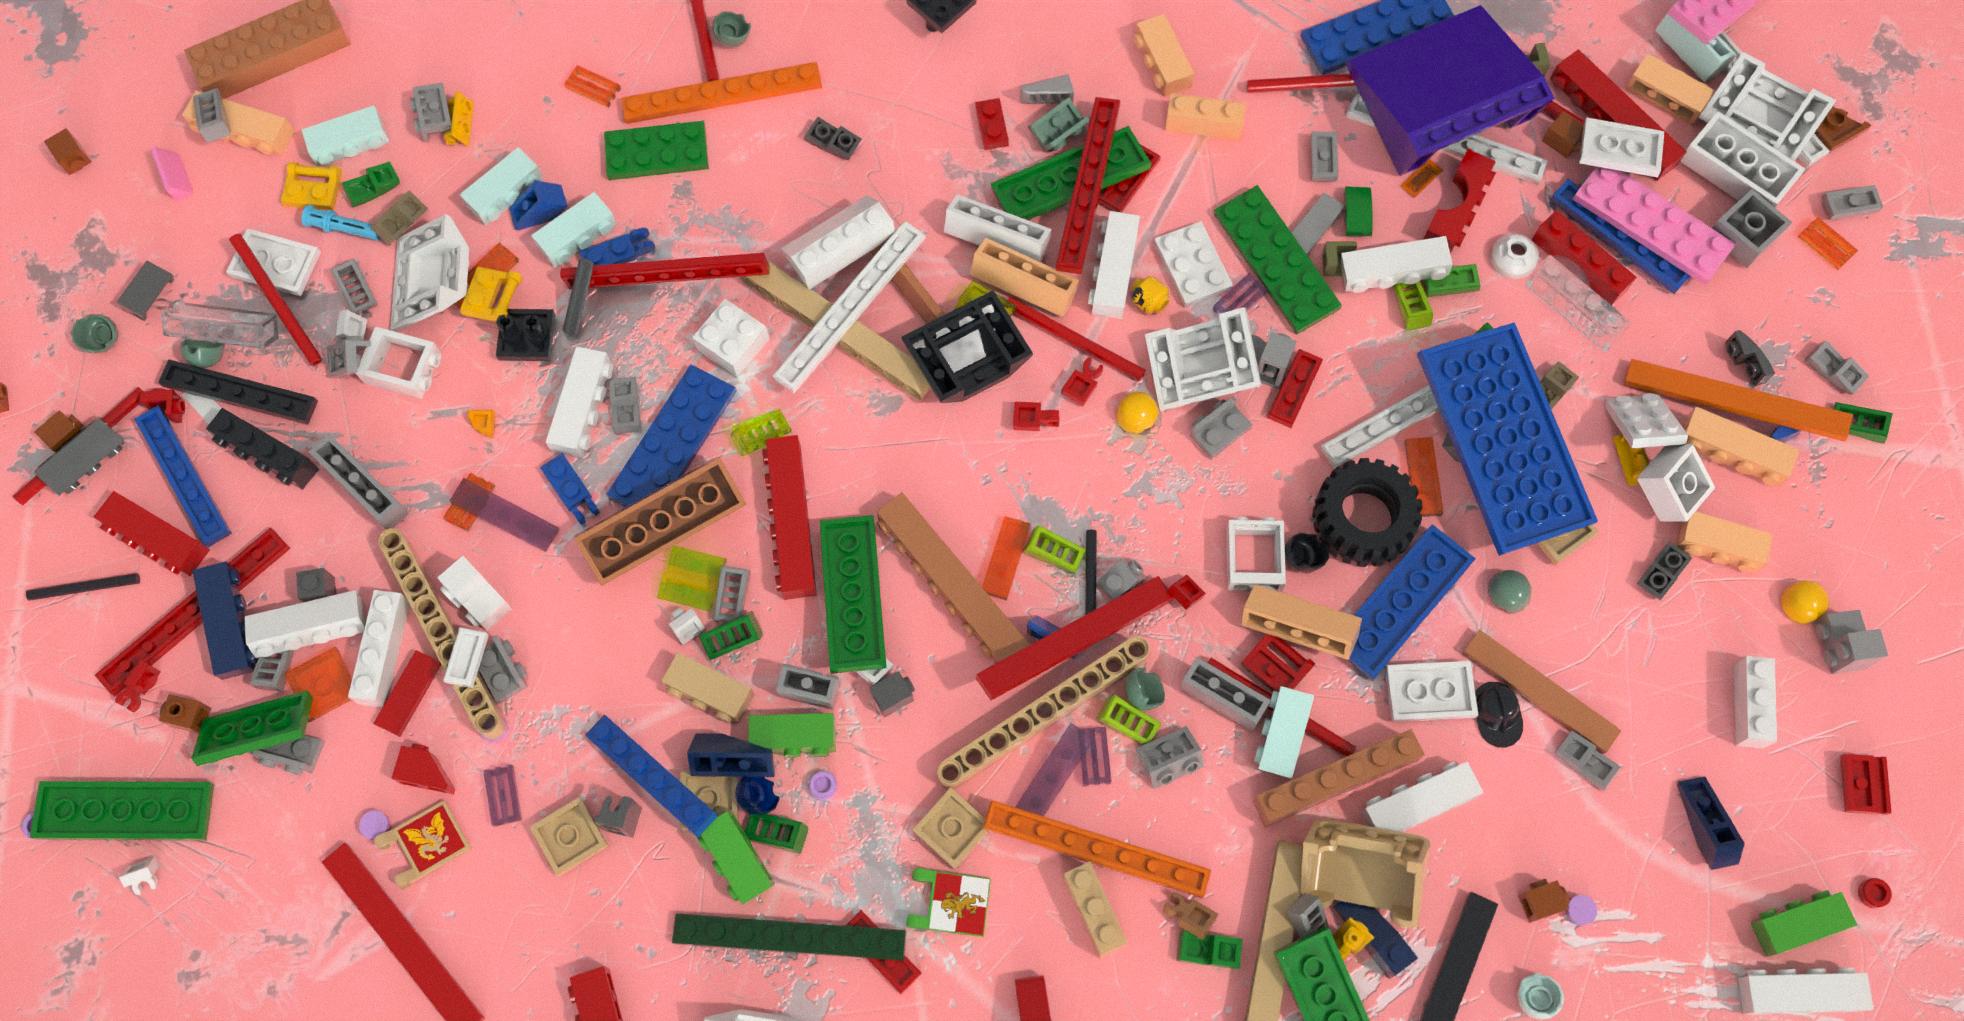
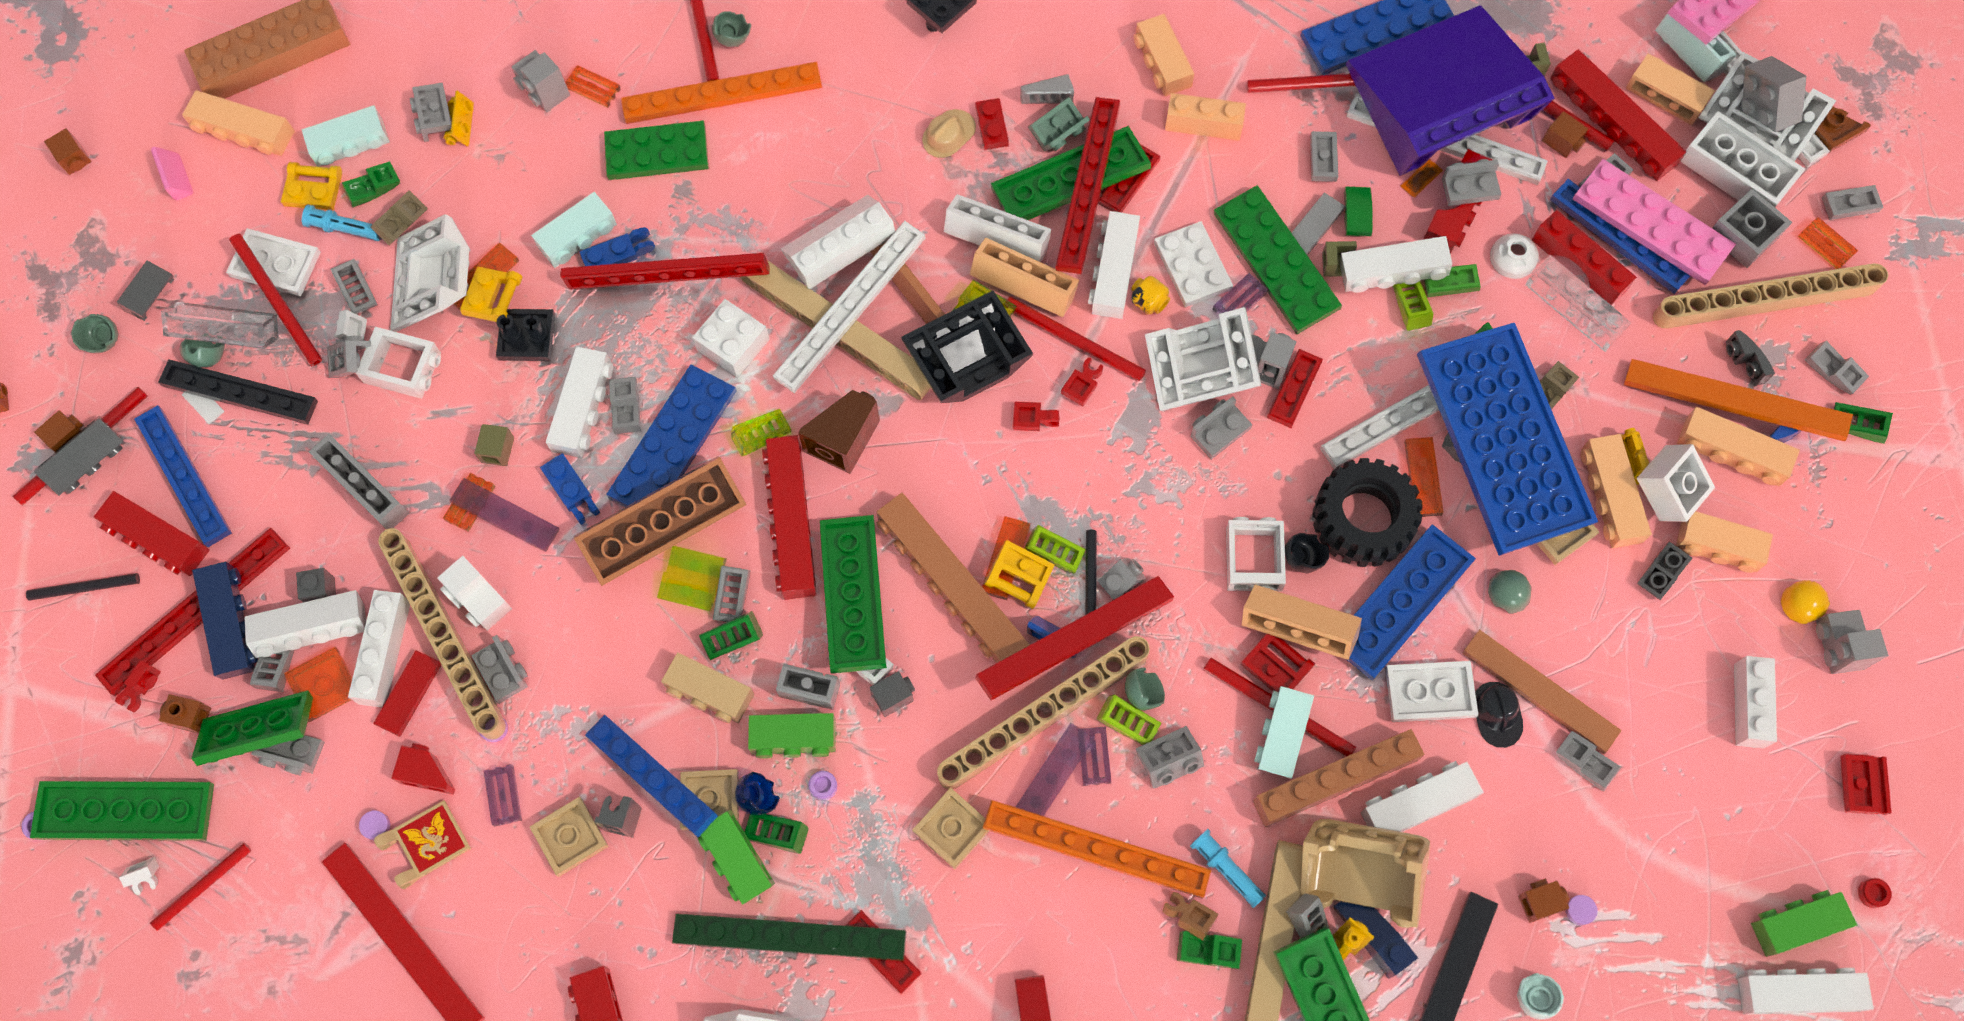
red bracket [140,388,186,423] -> none
light grey slope [193,88,231,142] -> none
black brick [206,408,319,490] -> none
white tile [443,627,489,688] -> none
light aqua brick [459,147,544,226] -> none
light orange tile [467,410,496,438] -> none
blue slope [509,180,568,230] -> none
dark grey axle [563,259,594,335] -> none
white tile [669,607,706,645] -> none
dark blue slope [687,733,775,777] -> none
dark grey slope [804,116,862,160] -> none
flag [906,868,991,937] -> none
tan brick [1063,862,1128,959] -> none
yellow hair [1115,391,1159,434] -> none
red tile [1167,574,1206,610] -> none
light grey brick [1180,657,1271,731] -> none
white plate [1579,118,1664,177] -> none
white plate [1605,393,1688,448] -> none
dark blue slope [1677,776,1745,870] -> none
none -> red bar [150,843,252,931]
none -> olive panel [474,424,514,466]
none -> light grey brick [511,50,571,112]
none -> reddish brown slope [798,390,880,474]
none -> tan piece [922,109,976,158]
none -> yellow plate [984,540,1055,609]
none -> medium azure pin [1190,829,1266,908]
none -> light grey bracket [1442,159,1501,206]
none -> light nougat brick [1580,434,1652,549]
none -> tan beam [1653,263,1889,329]
none -> light grey brick [1741,56,1807,132]

